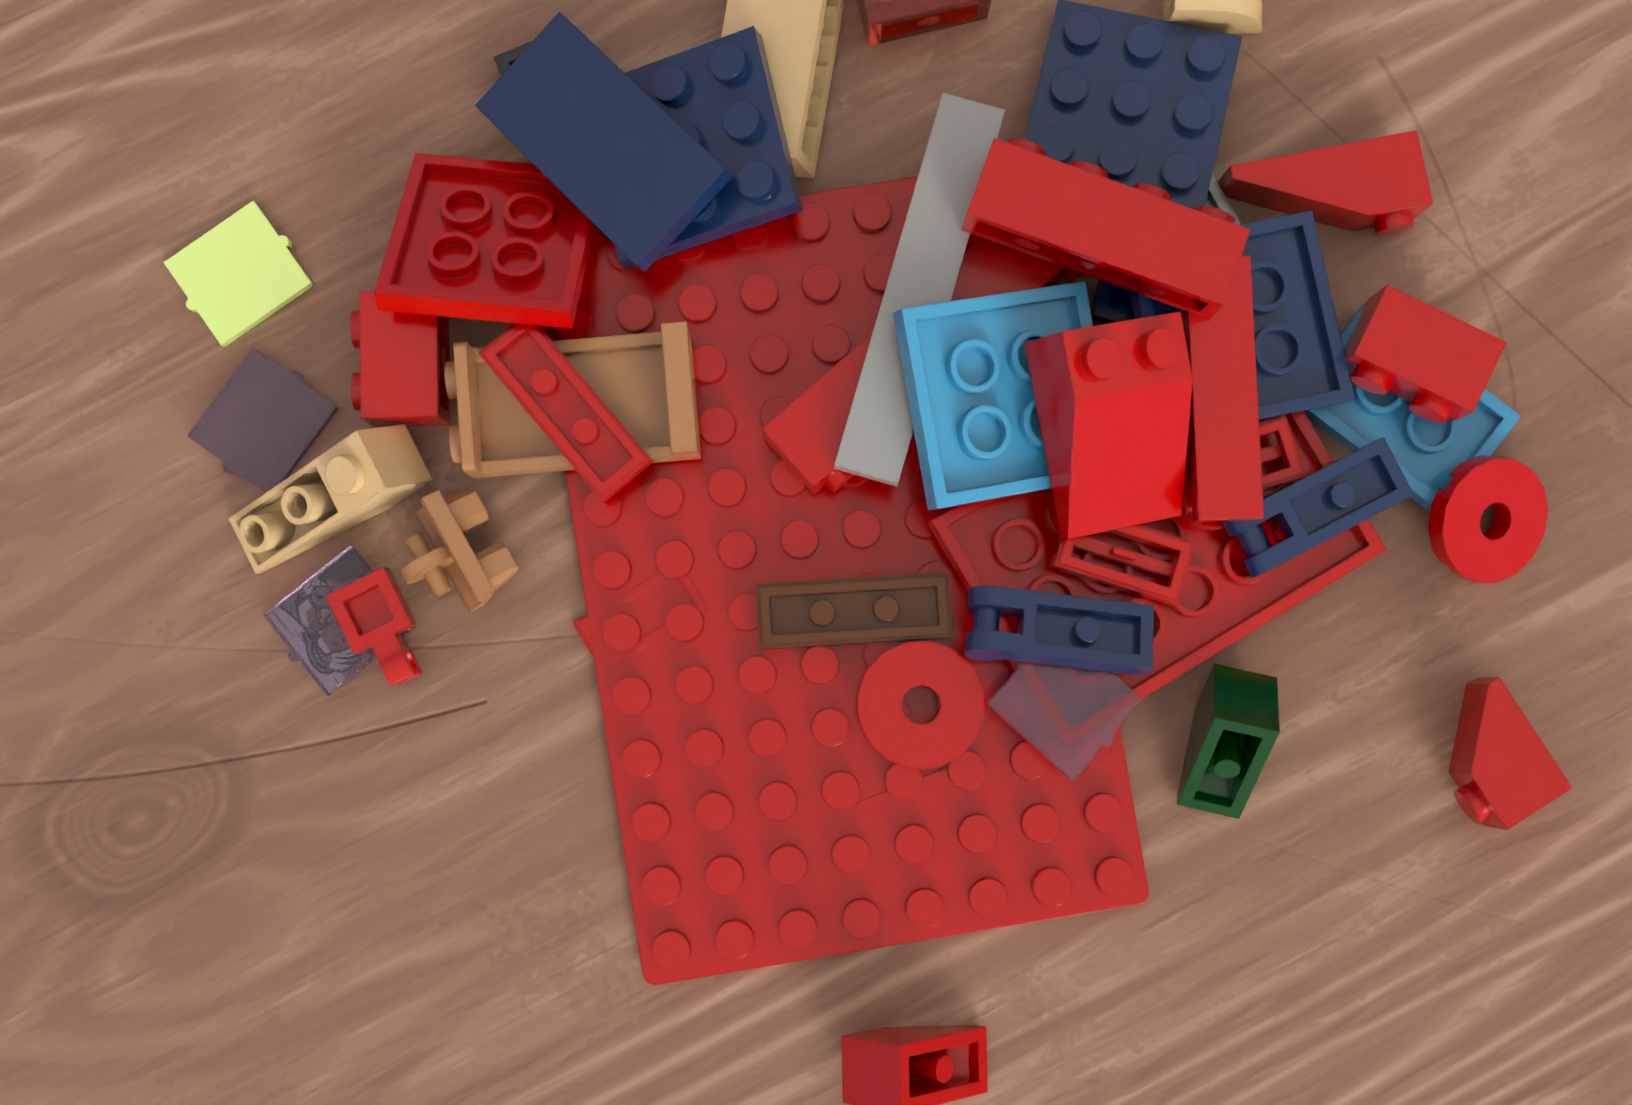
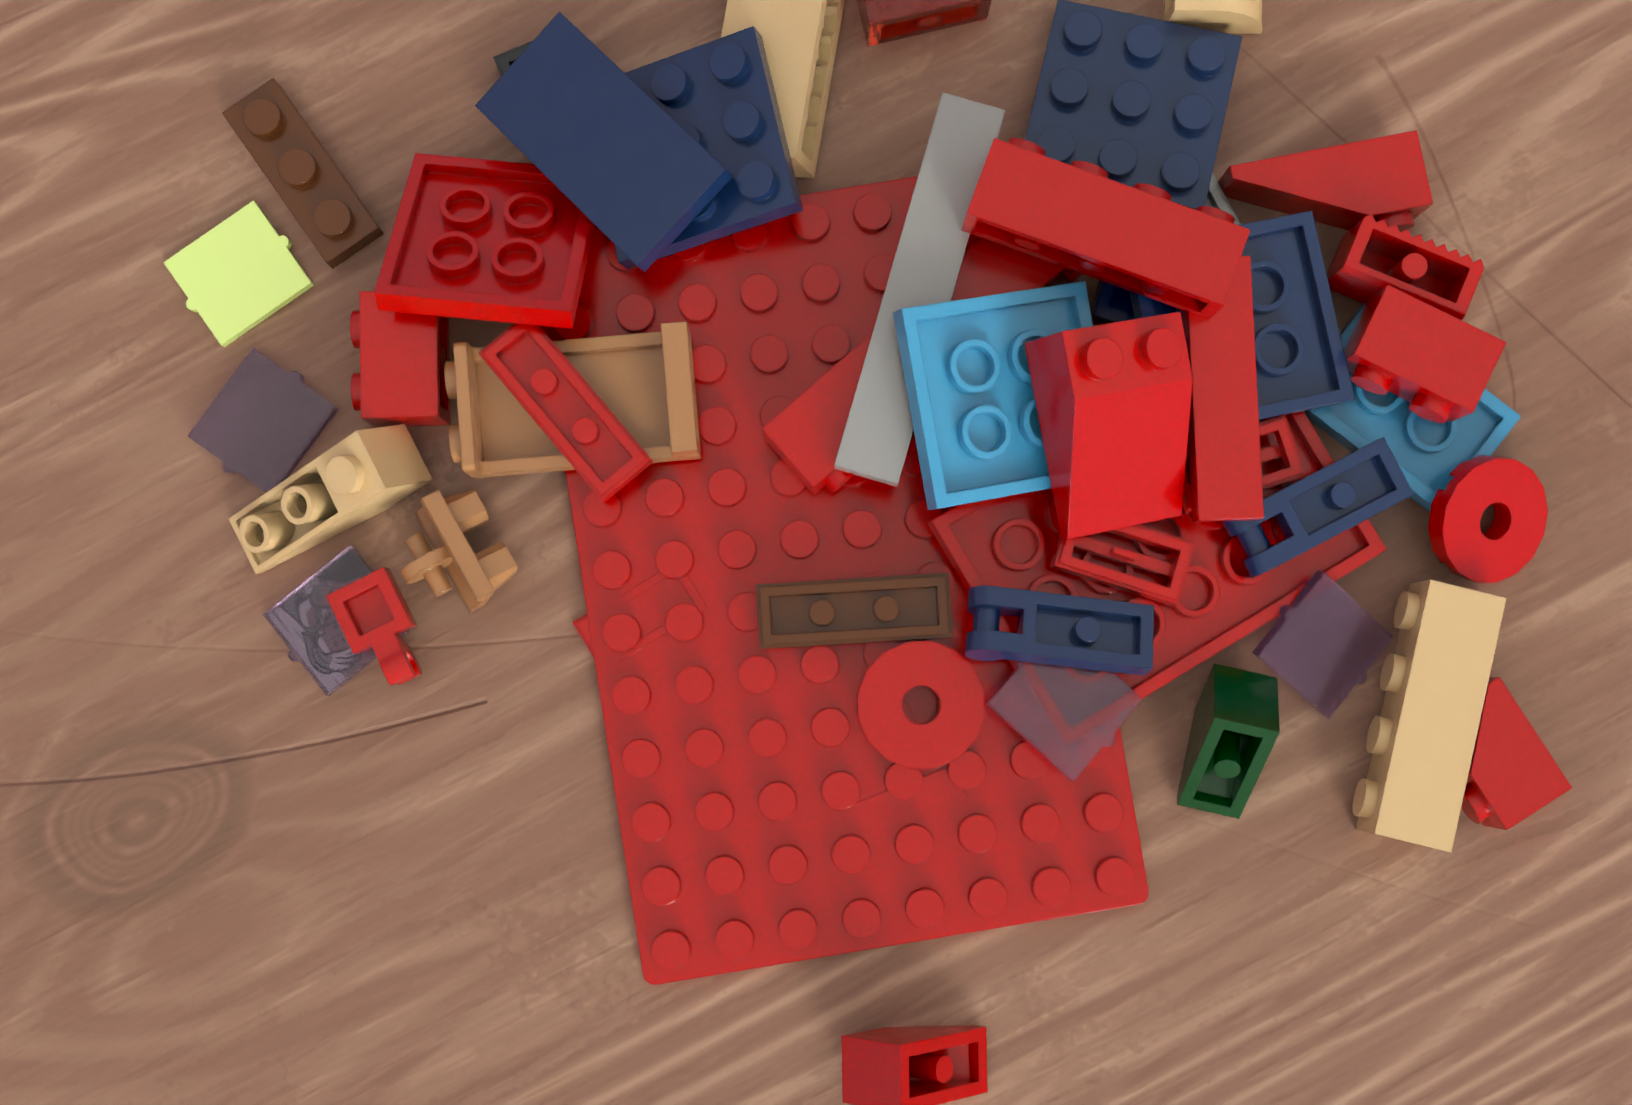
none -> reddish brown plate [222,78,384,269]
none -> clear purple piece [1252,570,1393,719]
none -> red brick [1327,214,1484,320]
none -> tan brick [1352,579,1506,853]

